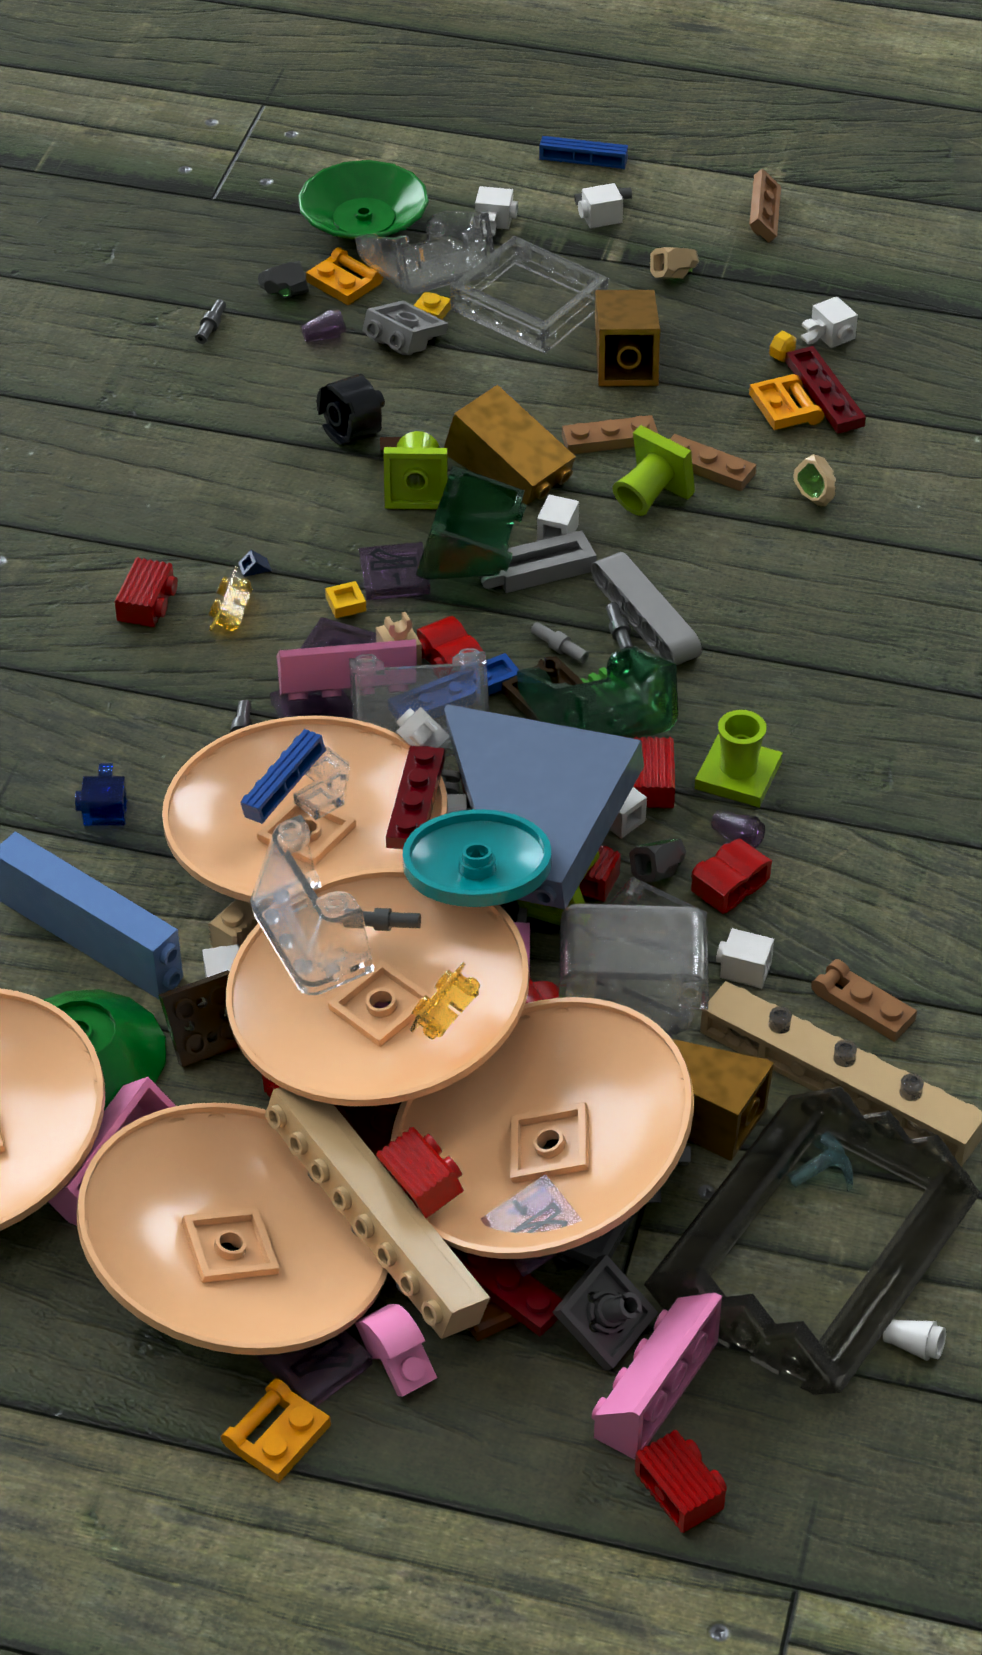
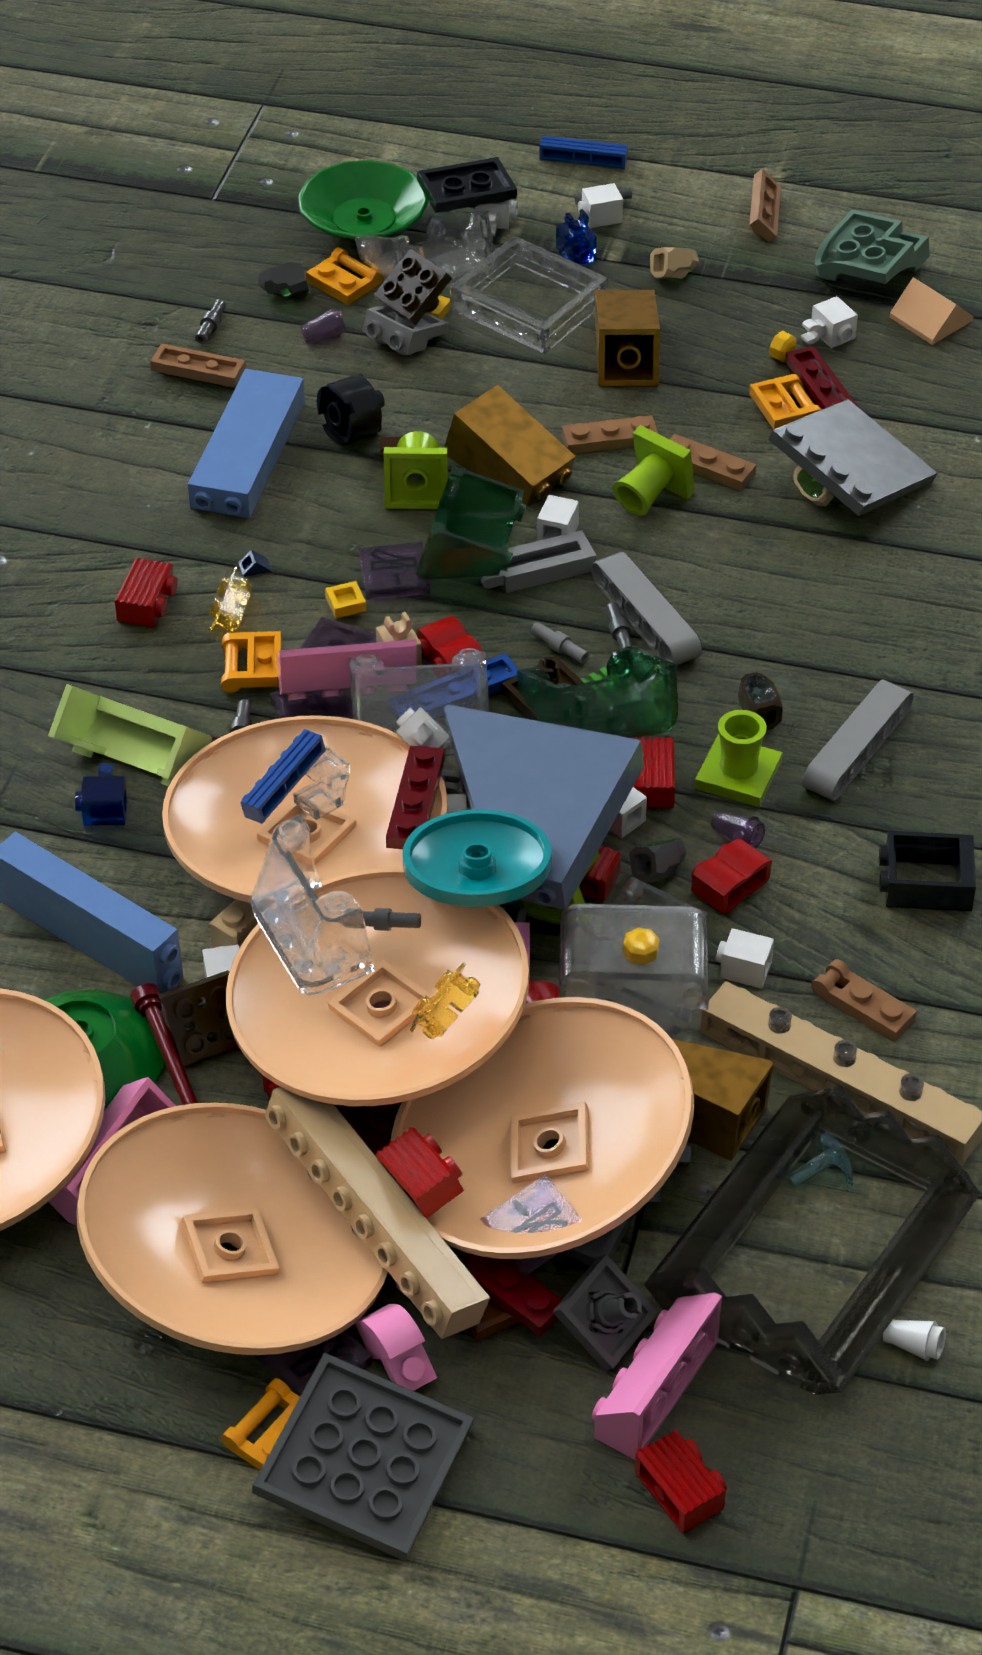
none -> yellowish green windscreen [48,684,218,786]
none -> dark red piece [130,983,198,1105]
none -> medium nougat plate [150,343,246,388]
none -> medium blue brick [188,369,305,518]
none -> light orange plate [221,631,282,693]
none -> dark grey plate [252,1352,474,1562]
none -> dark brown plate [374,248,452,325]
none -> black plate [417,157,517,213]
none -> clear blue brick [556,209,597,267]
none -> yellow tile [622,928,660,965]
none -> dark brown rock [738,672,783,730]
none -> plate [768,399,937,516]
none -> light grey beam [802,679,914,801]
none -> sand green slope [815,209,930,284]
none -> black window [879,831,976,911]
none -> light nougat slope [889,277,974,345]

